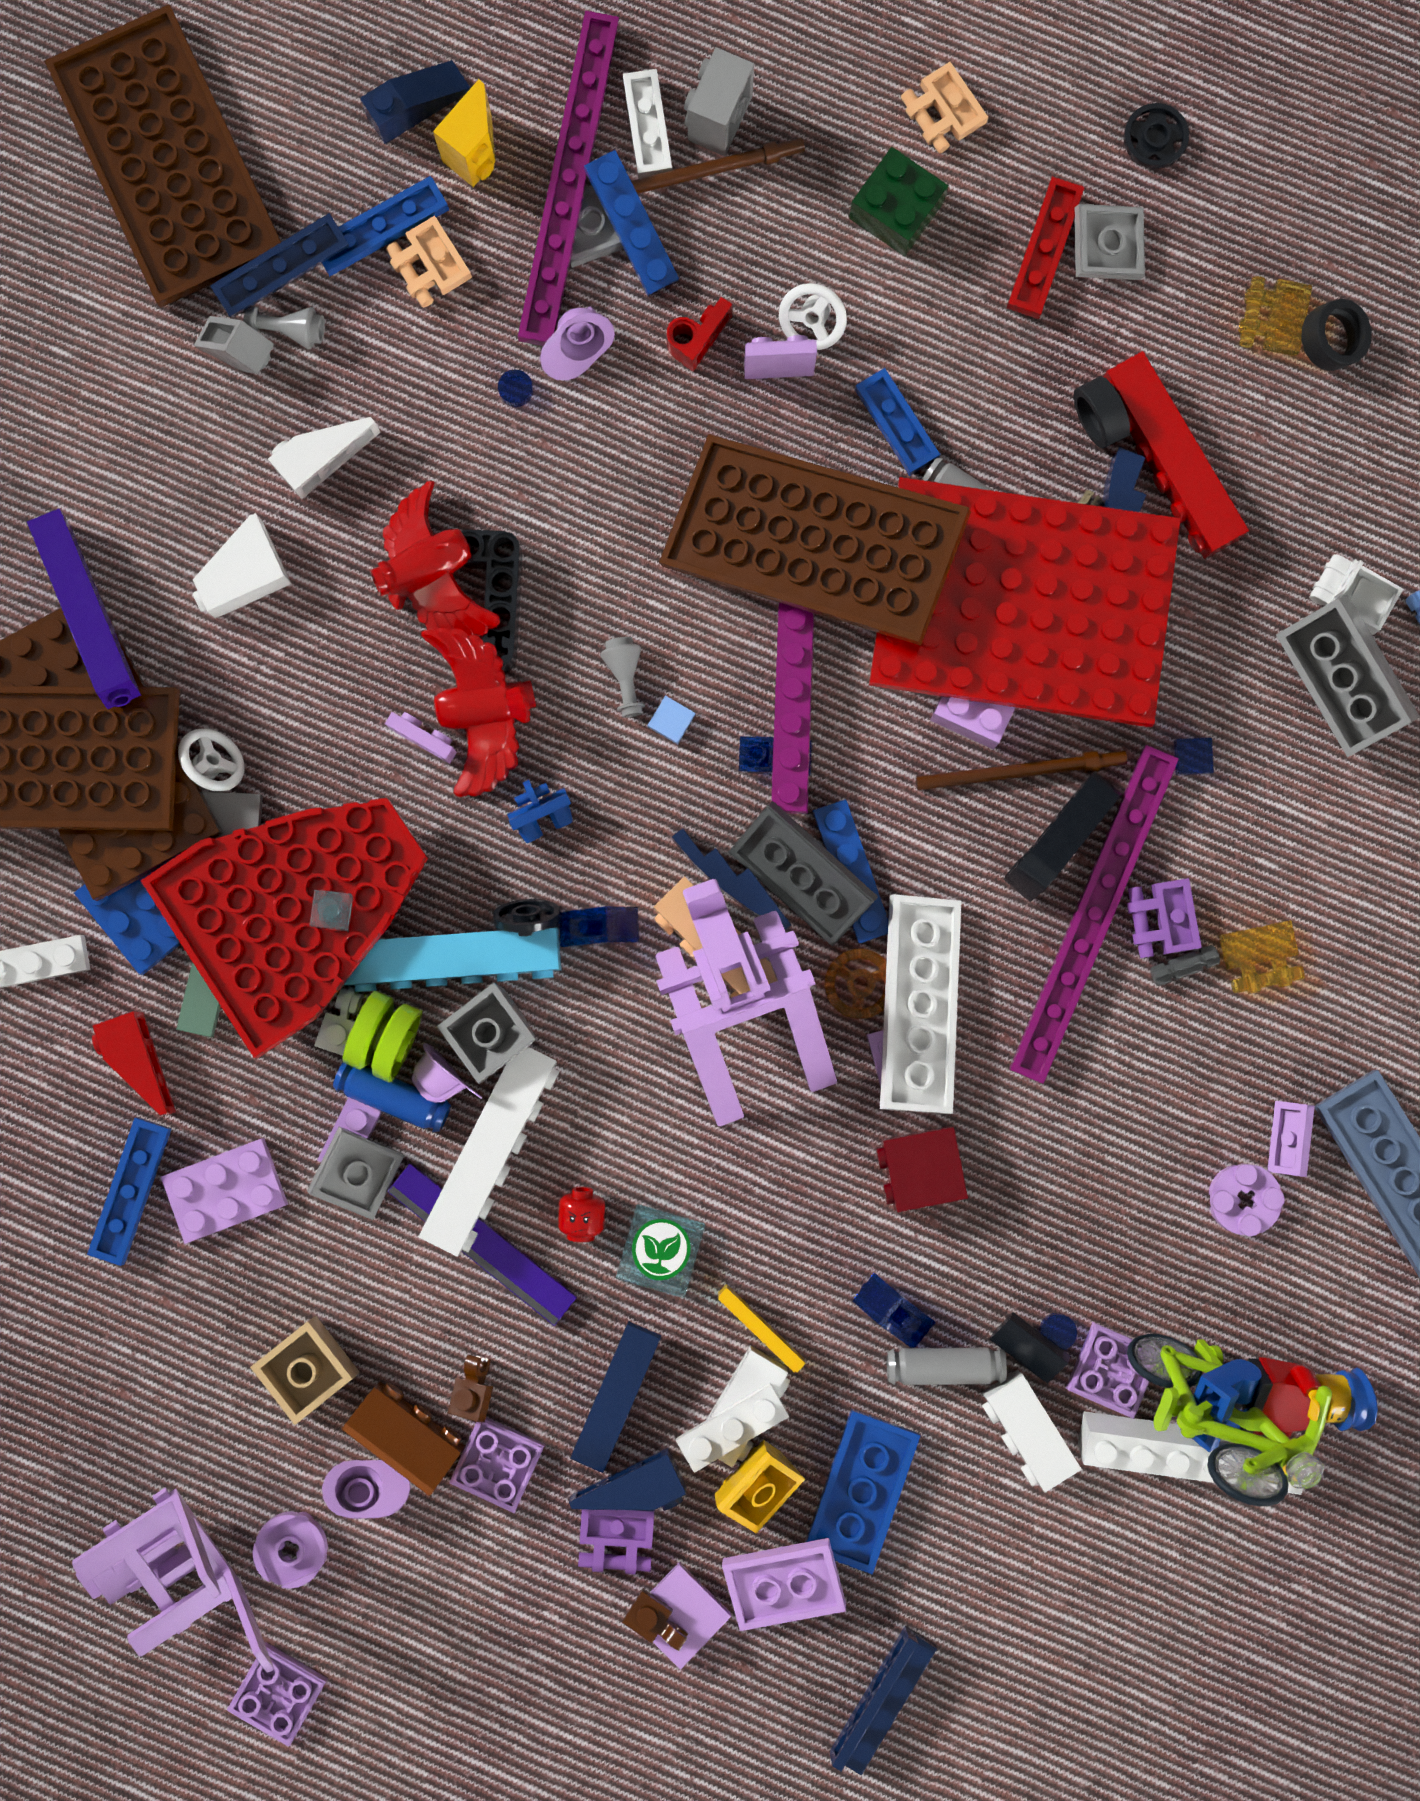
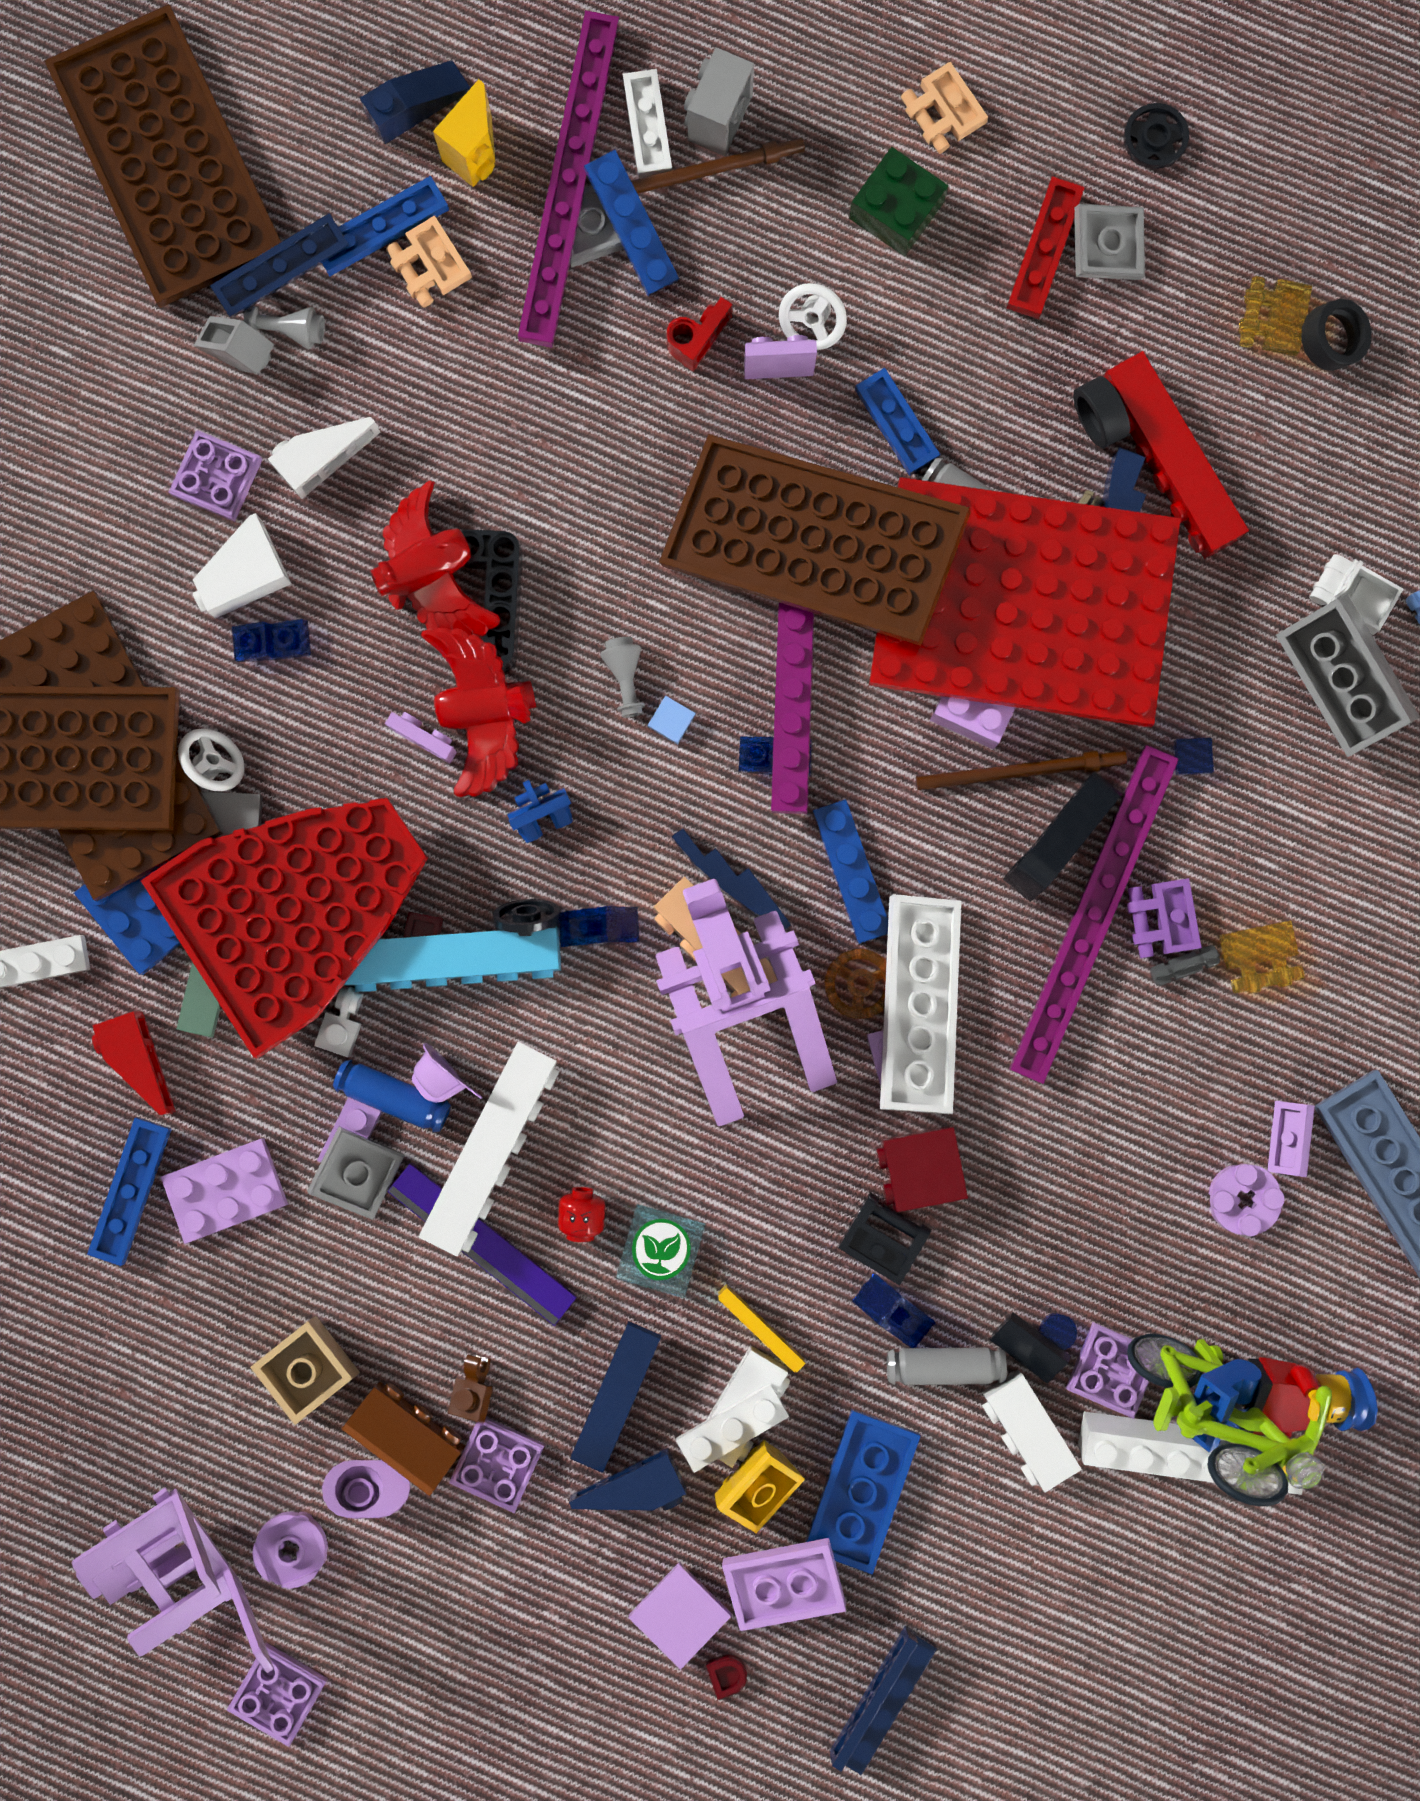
dark purple brick [27,508,141,709] -> none
clear light blue plate [309,890,353,931] -> none
lime wheel [342,991,422,1082] -> none
light grey slope [437,982,537,1084] -> none
clear blue tile [498,369,533,407] -> none
lavender piece [540,306,615,380] -> none
medium lavender plate [578,1509,655,1575] -> none
reddish brown plate [622,1588,688,1651] -> none
dark grey tile [728,801,878,947] -> none
none -> lavender tile [168,430,263,522]
none -> clear blue slope [232,619,311,662]
none -> dark red tile [403,911,444,938]
none -> dark red tile [706,1654,747,1700]
none -> black plate [837,1192,932,1286]

